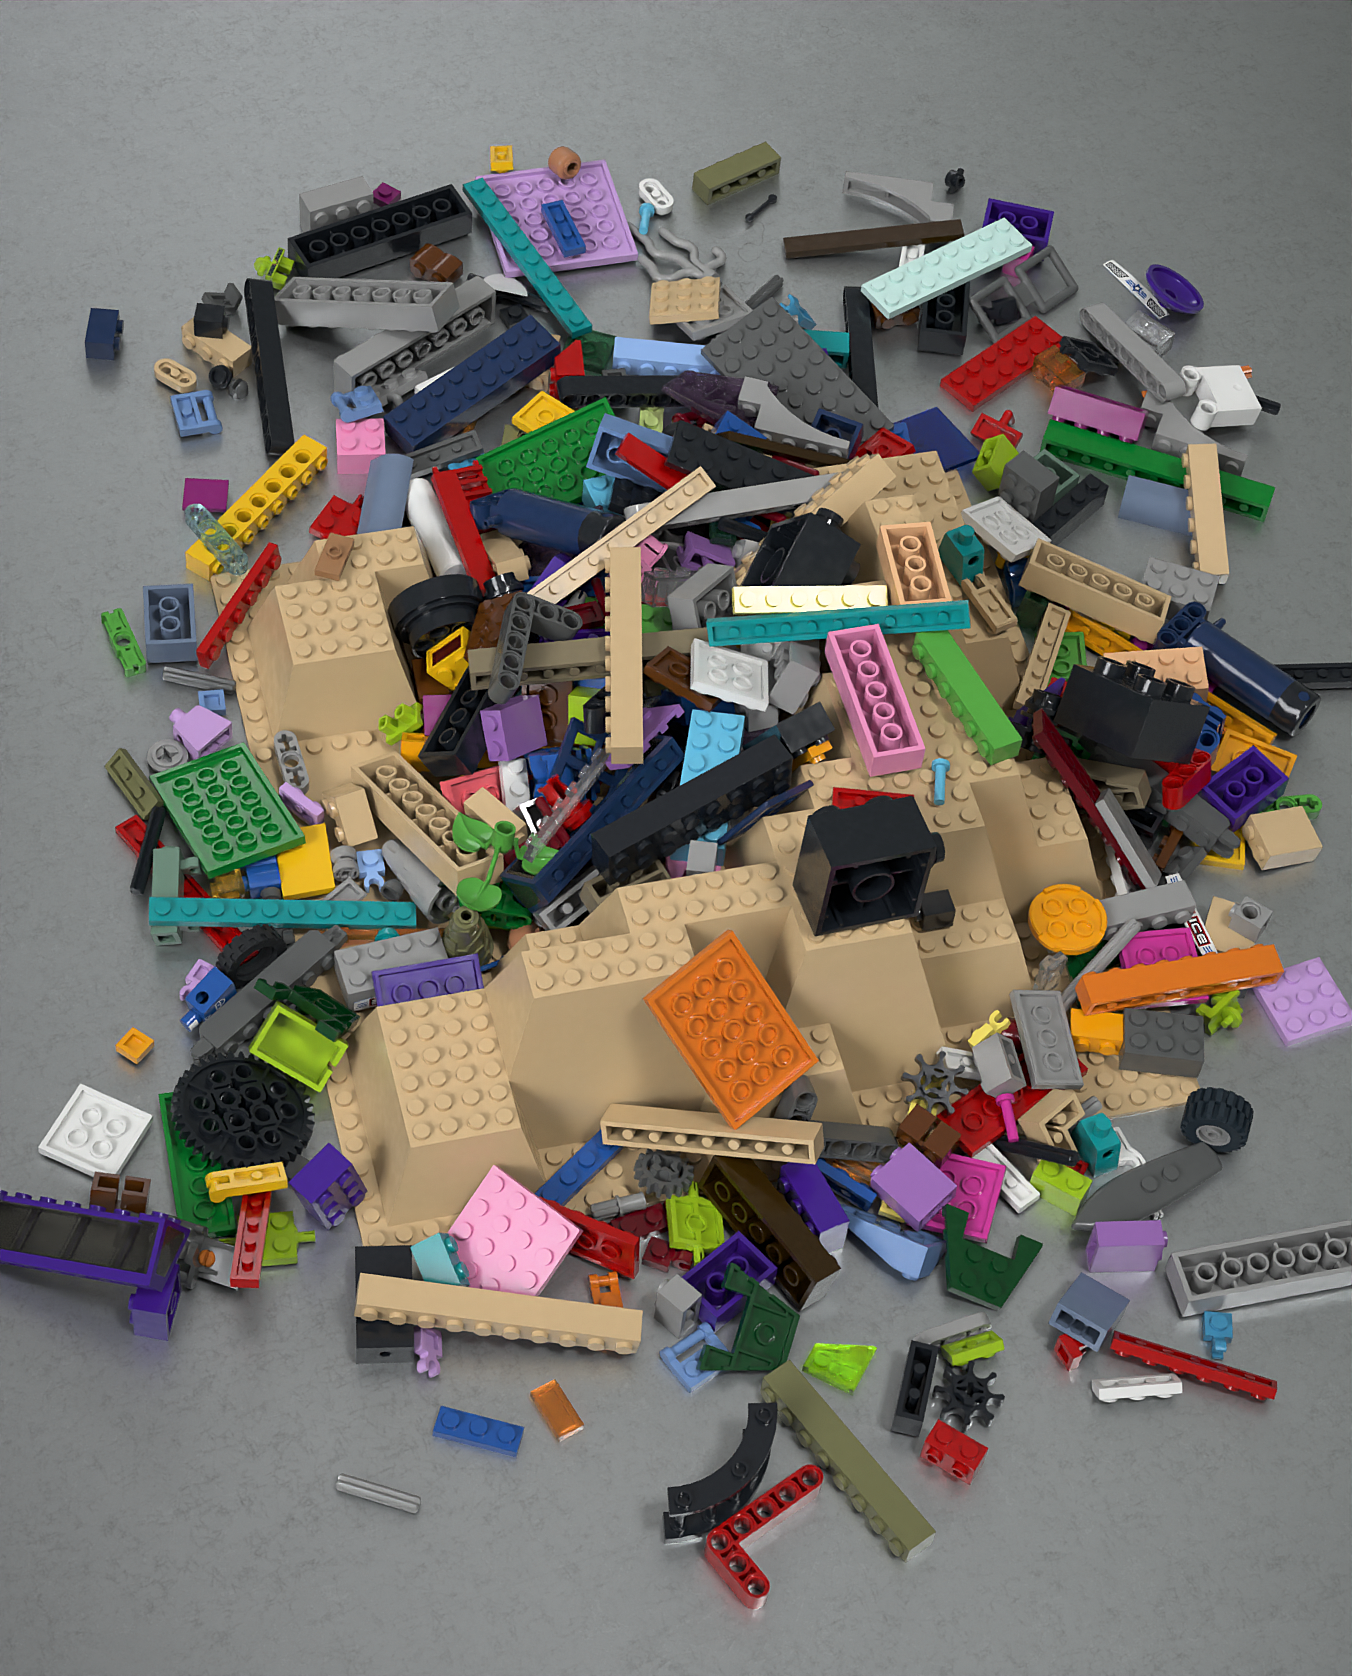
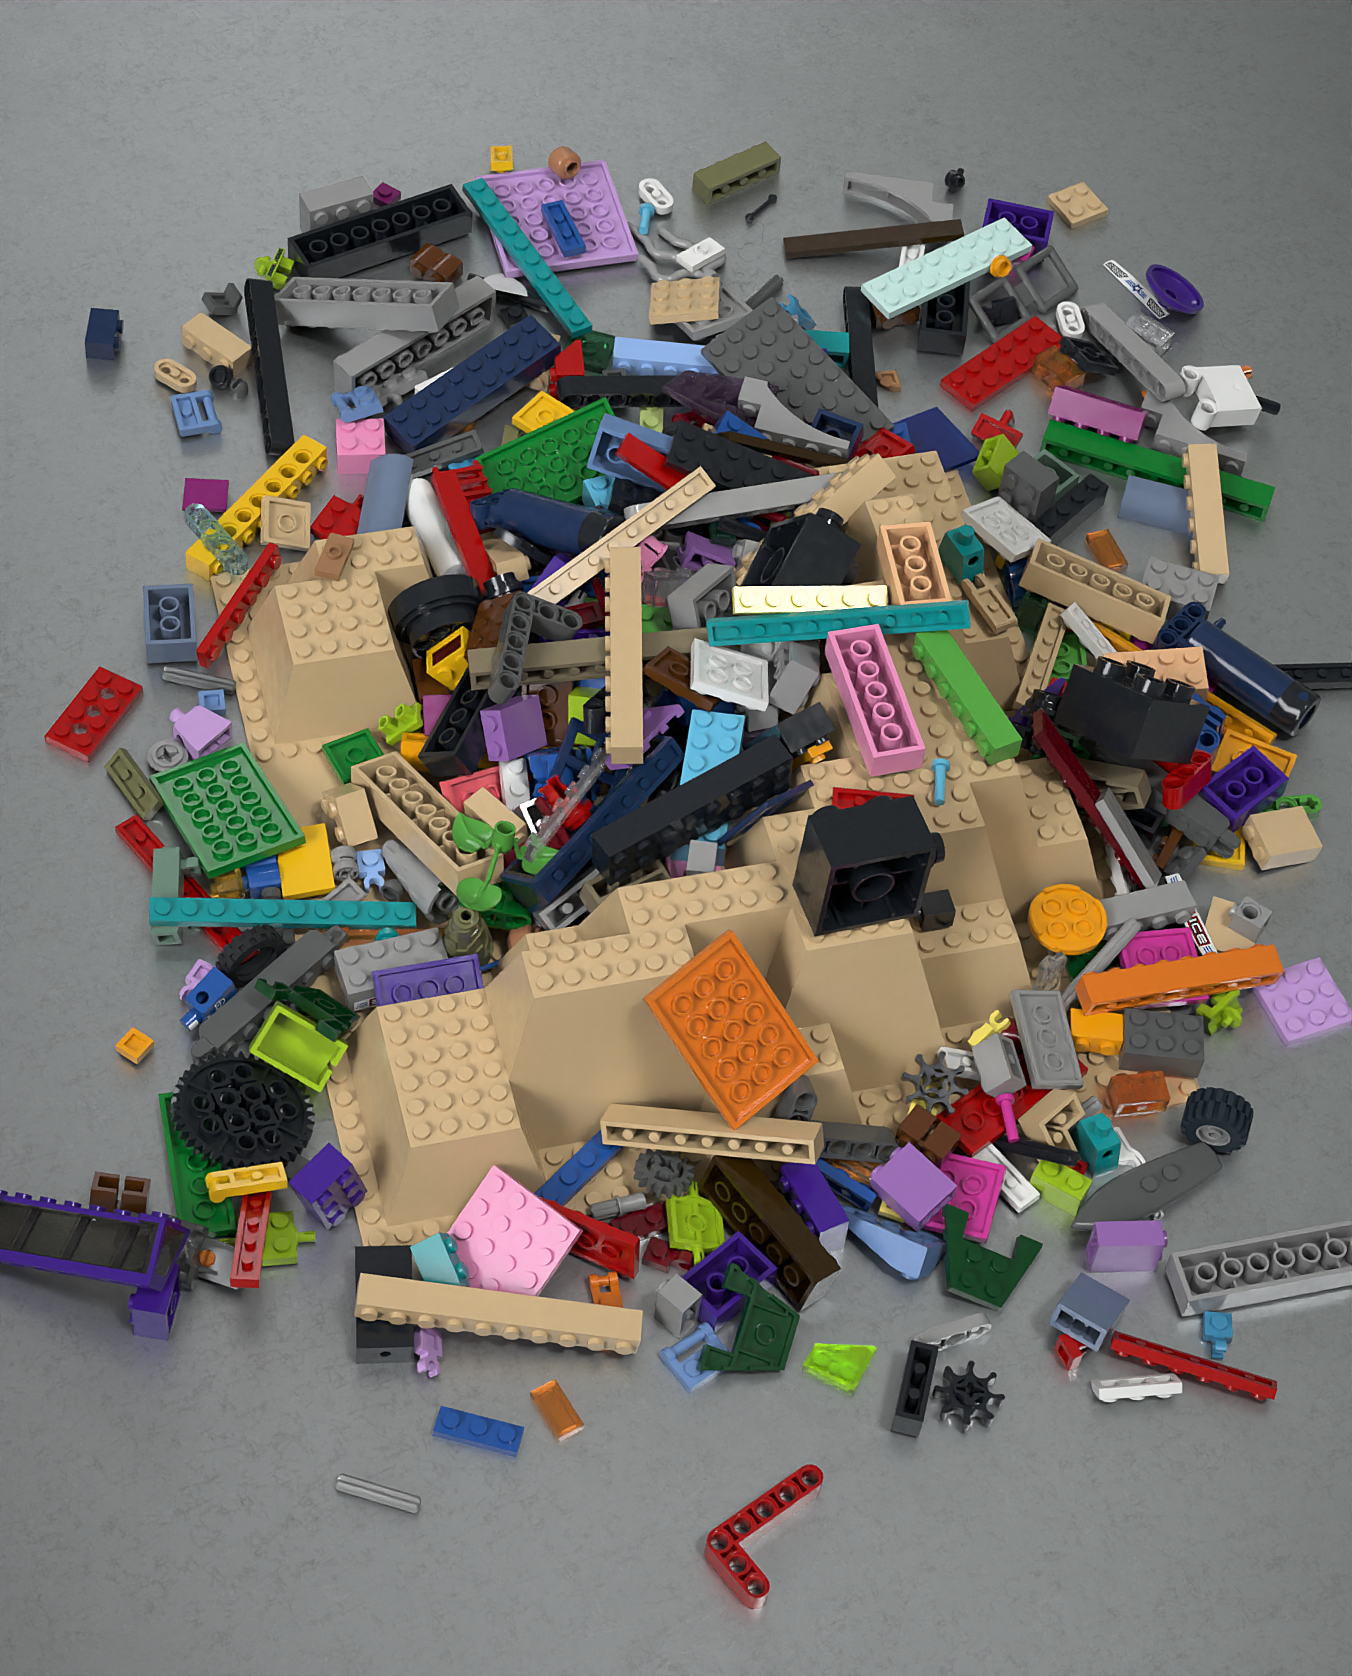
white plate [38,1084,153,1177] -> none
bright green piece [101,608,146,677] -> none
black axle [130,806,166,895] -> none
black brick [193,303,230,339] -> none
light grey beam [274,730,309,795] -> none
lavender plate [279,782,325,825] -> none
black fence [662,1402,777,1544] -> none
olive brick [760,1360,936,1563] -> none
red brick [920,1419,989,1485] -> none
lime plate [941,1330,1005,1366] -> none
none -> red plate [44,666,143,762]
none -> tan plate [260,495,311,552]
none -> green tile [322,728,384,785]
none -> black tile [493,526,553,566]
none -> white plate [676,237,725,273]
none -> medium nougat tile [875,370,902,392]
none -> light orange plate [990,255,1011,277]
none -> tan plate [1047,181,1109,230]
none -> white plate [1056,301,1085,339]
none -> white plate [1060,602,1117,661]
none -> clear orange tile [1085,529,1129,572]
none -> clear orange brick [1106,1070,1171,1118]

